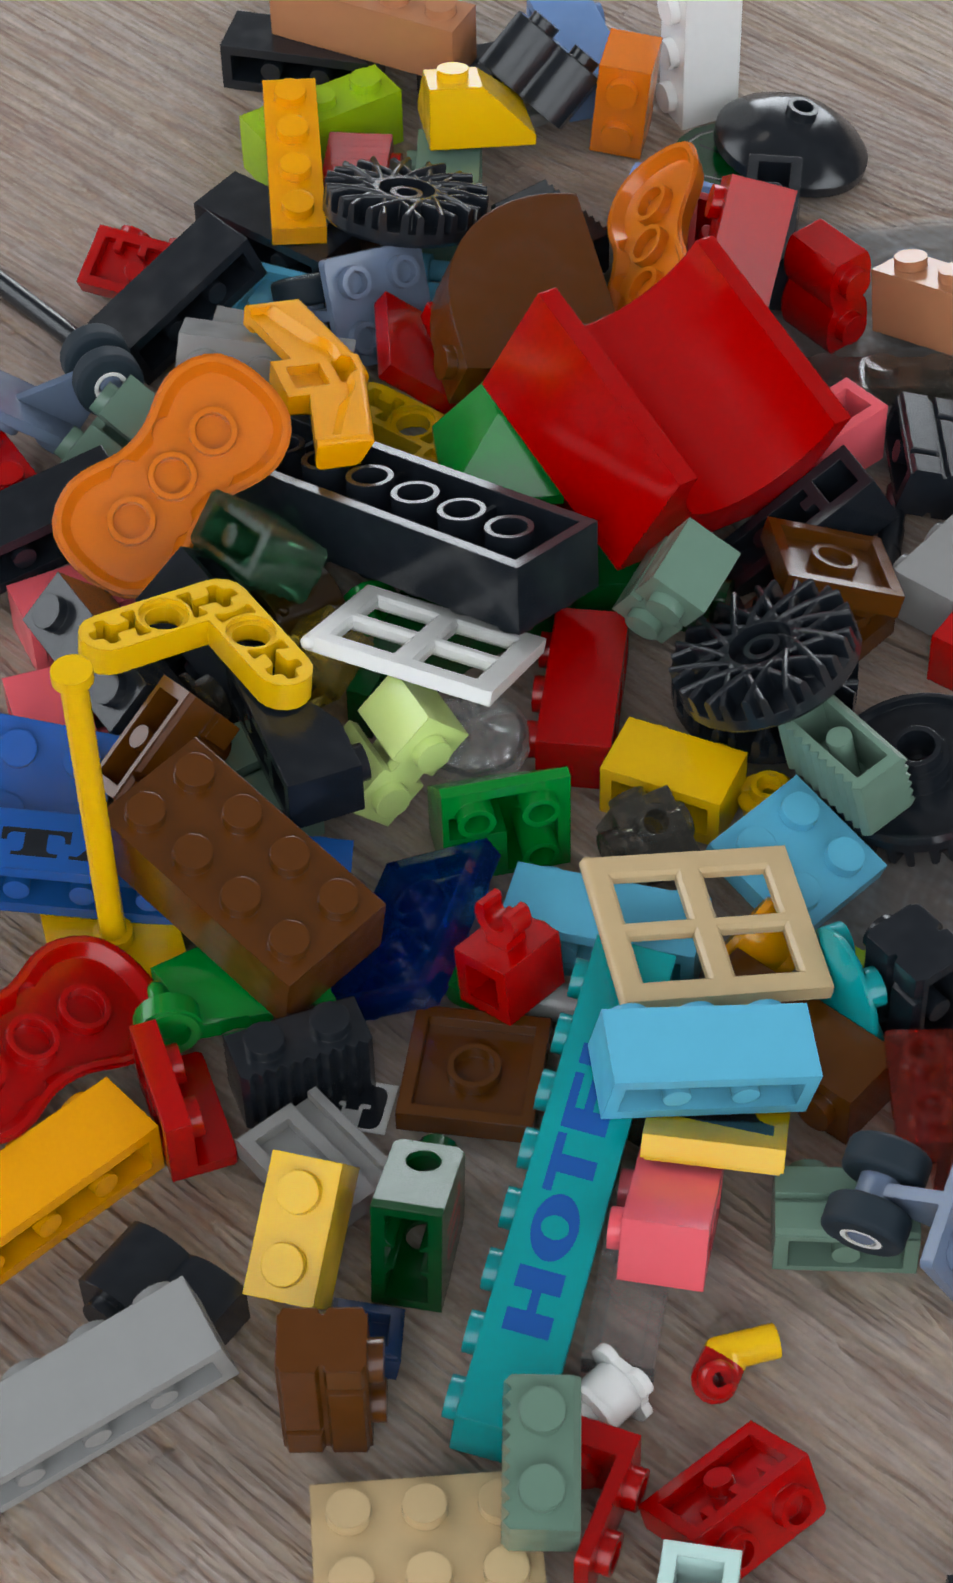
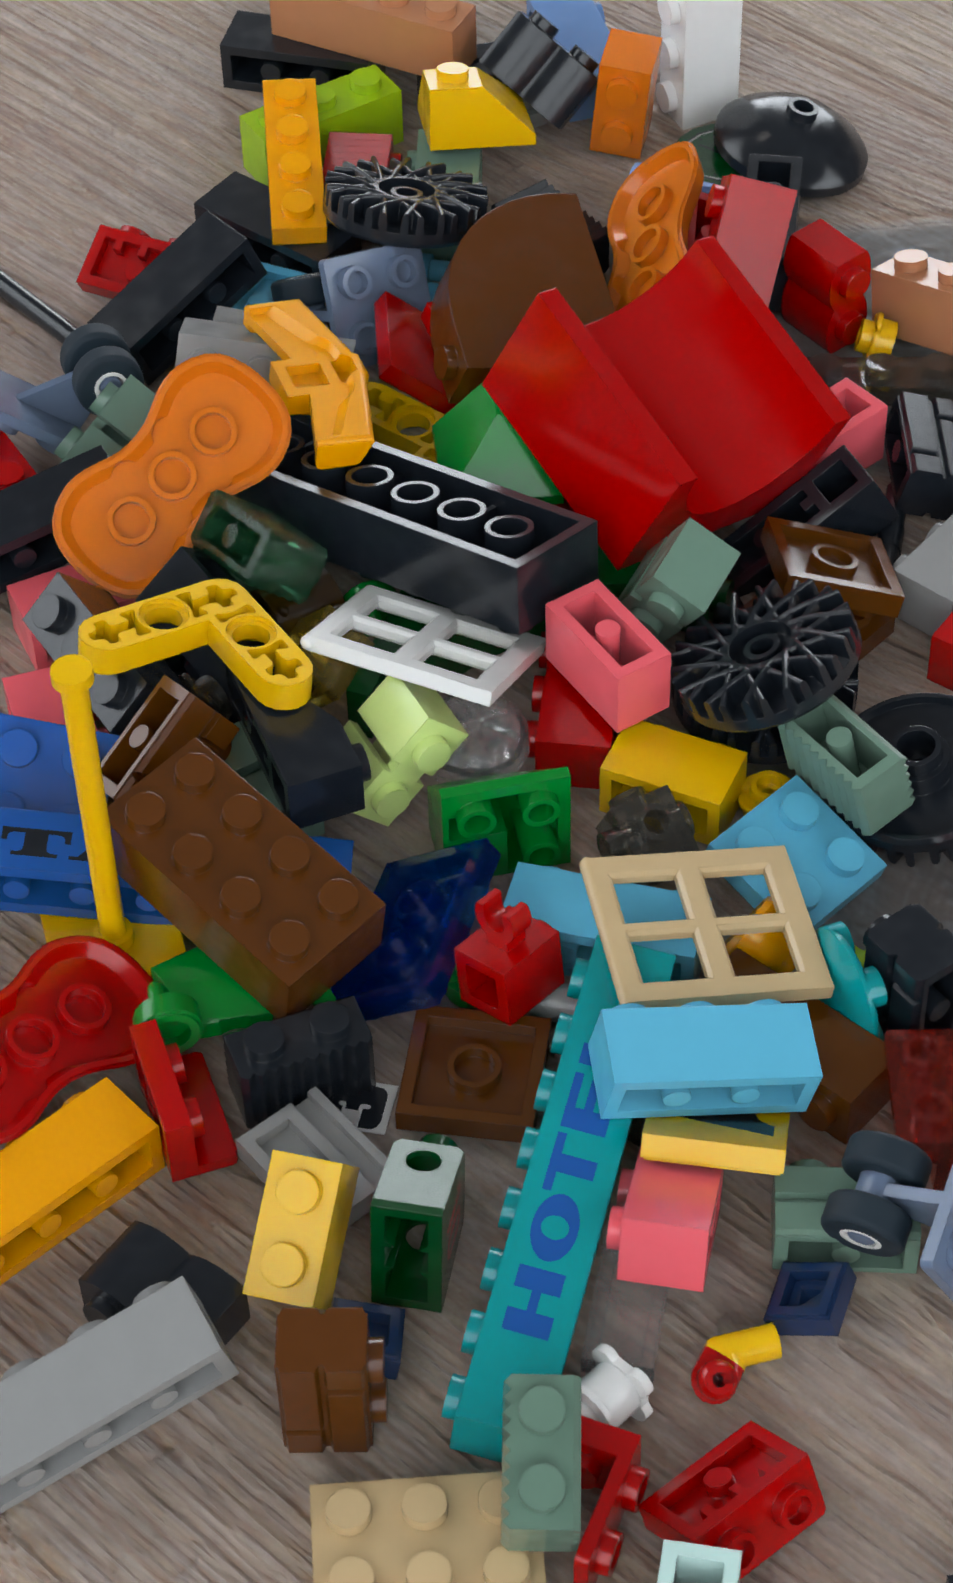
none -> coral brick [545,579,671,733]
none -> dark blue tile [763,1262,857,1336]
none -> yellow plate [854,312,898,366]

